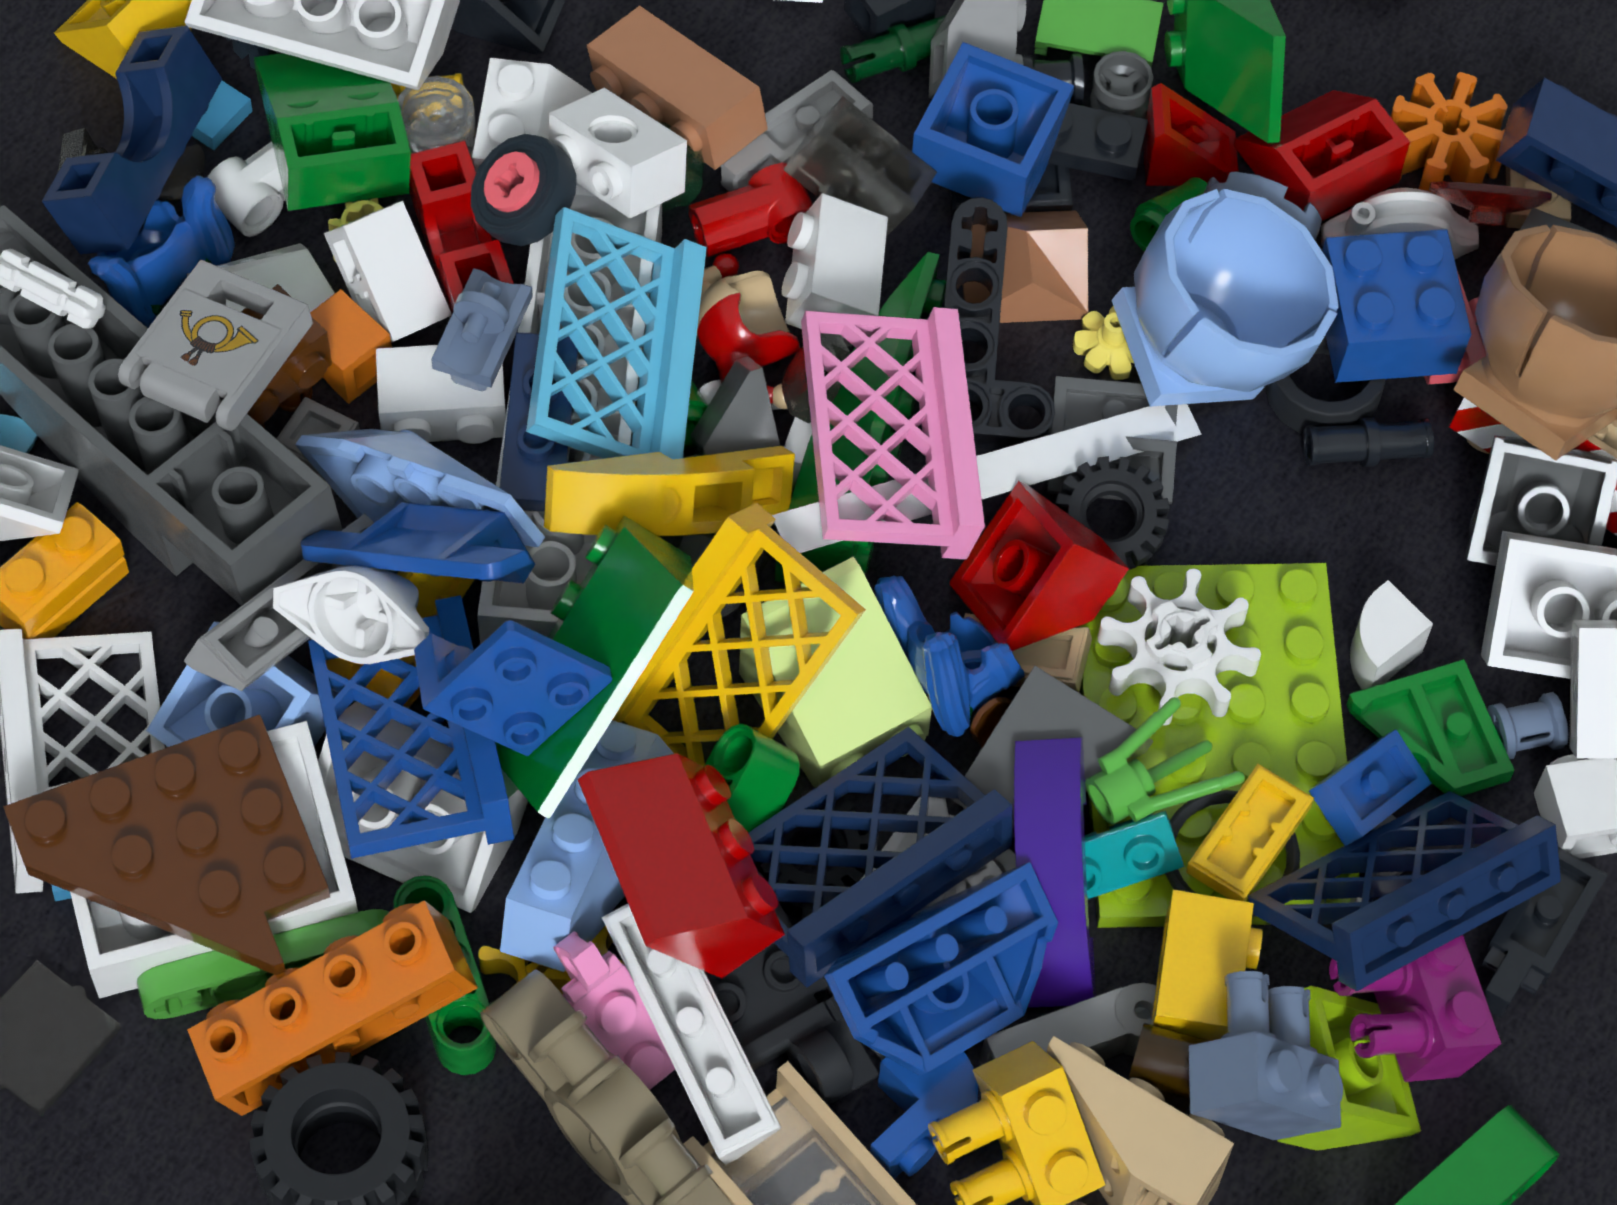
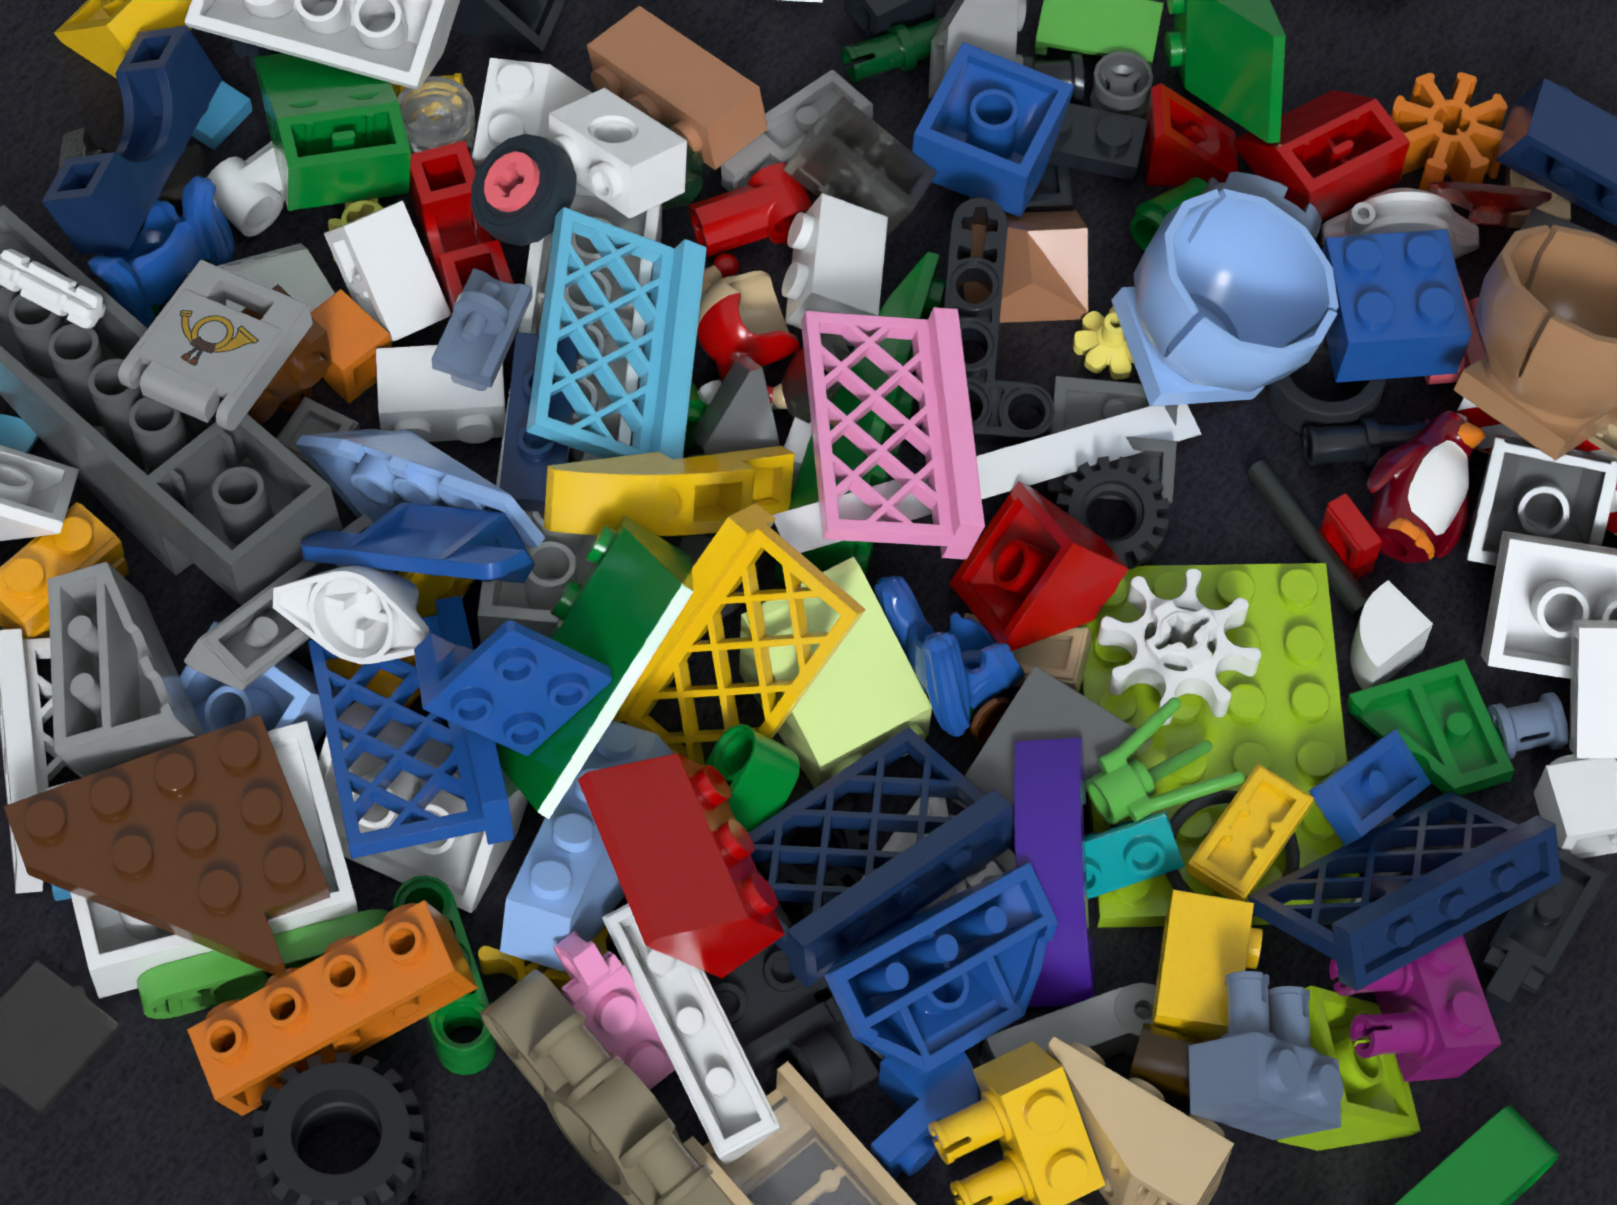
none -> light grey wedge [48,562,204,777]
none -> pearl dark grey bar [1246,459,1369,618]
none -> red tile [1320,493,1382,579]
none -> animal [1367,411,1486,563]

